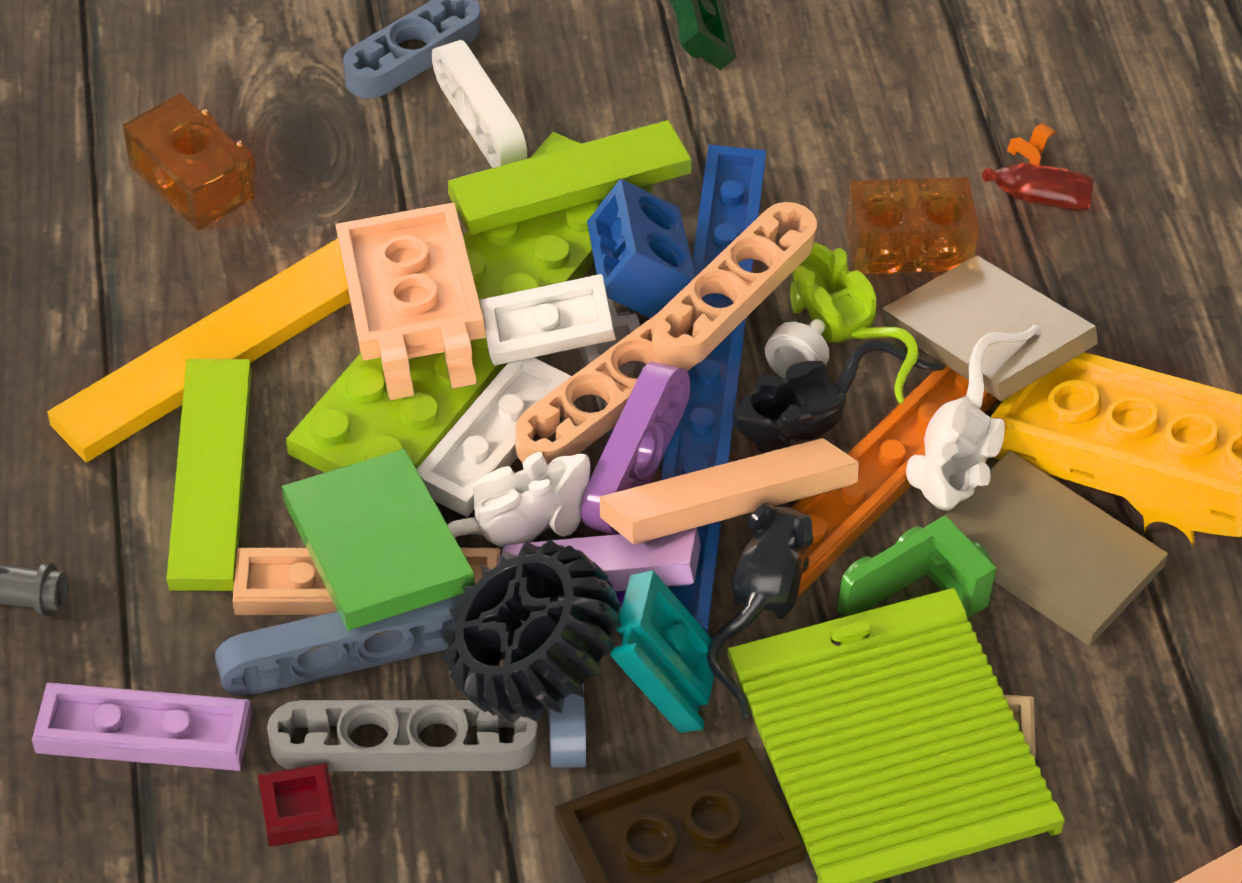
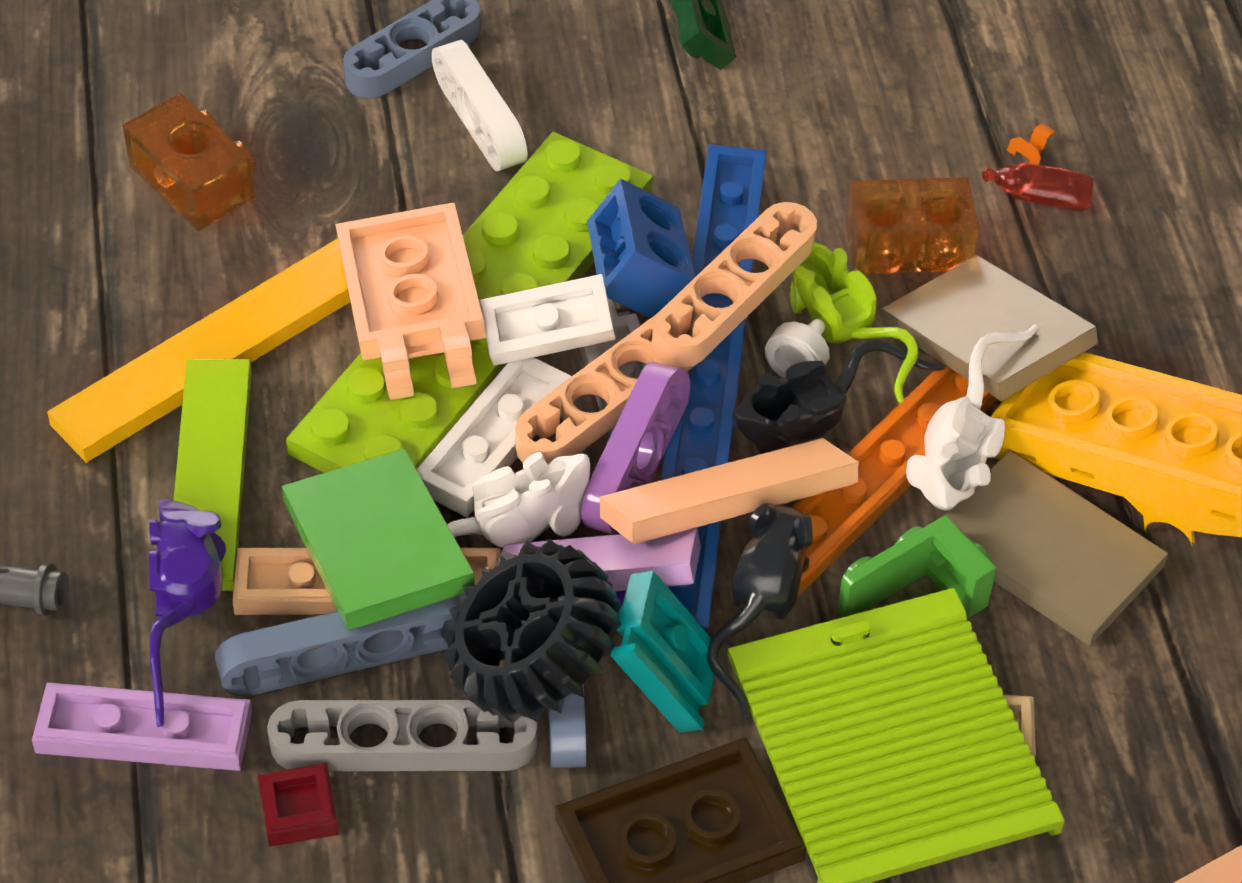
lime tile [448,120,692,236] -> none
none -> dark purple animal [149,499,226,727]

